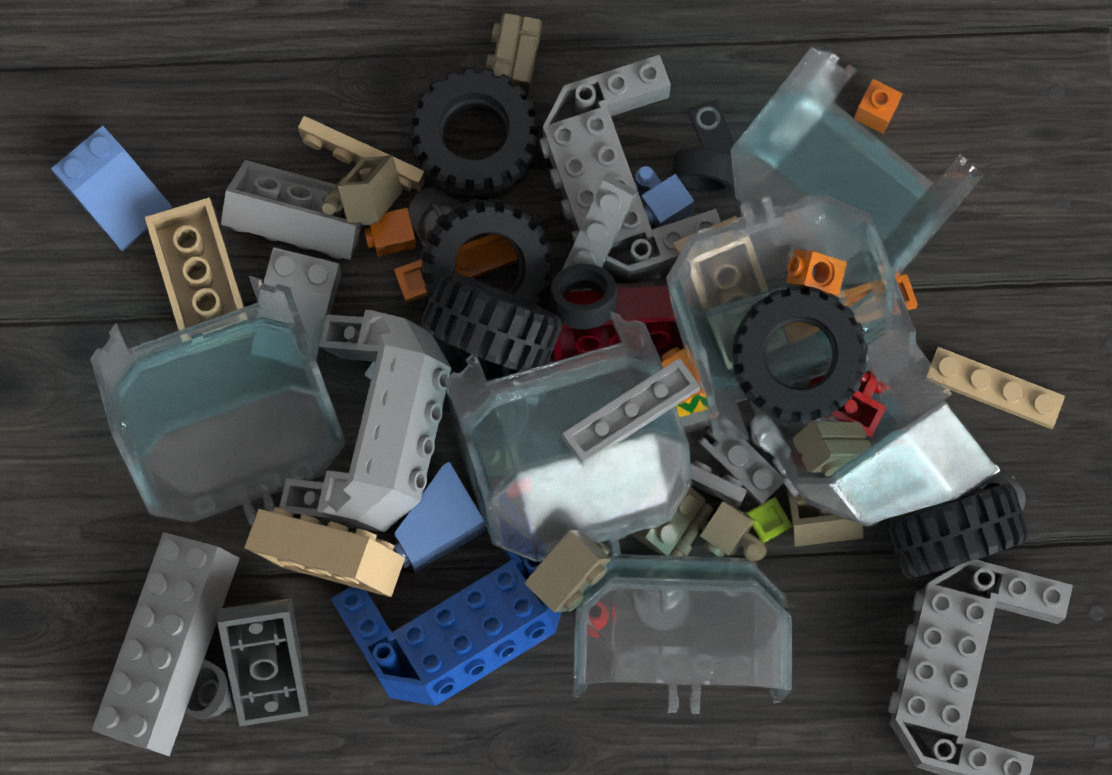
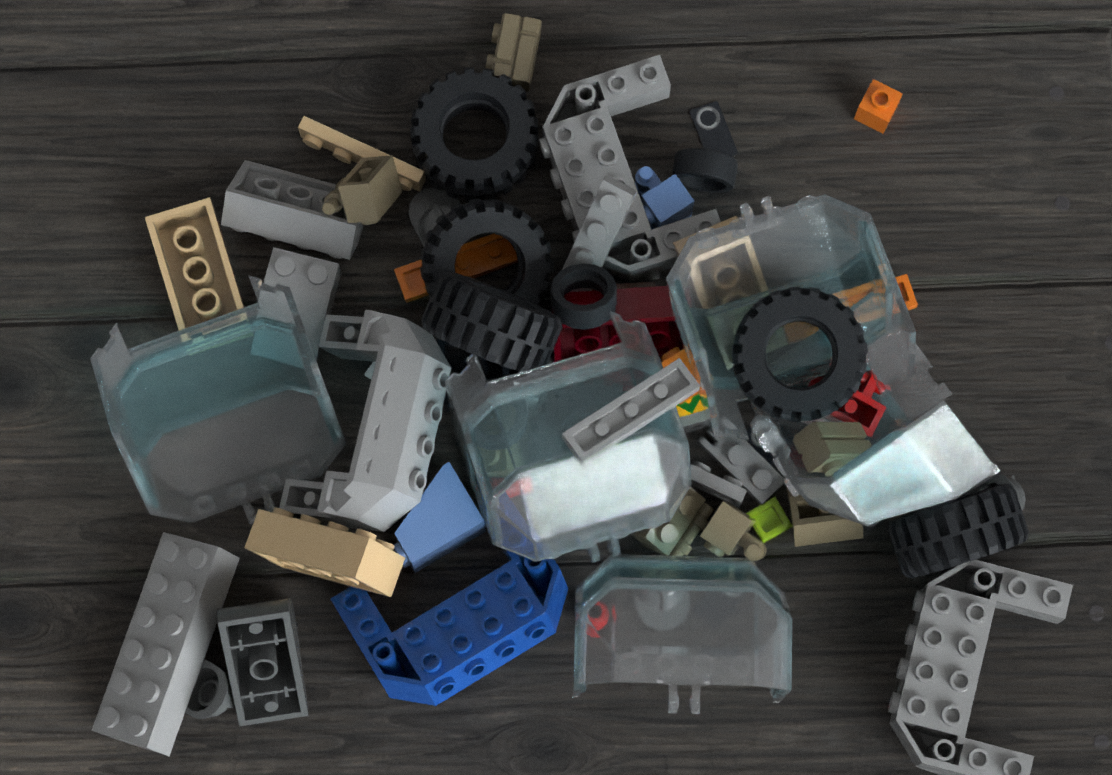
medium blue slope [51,126,173,252] -> none
orange brick [364,208,417,257] -> none
dark tan brick [524,530,611,612] -> none
clear light blue windscreen [730,46,984,285] -> none
orange brick [786,249,847,296] -> none
tan plate [925,347,1065,429] -> none

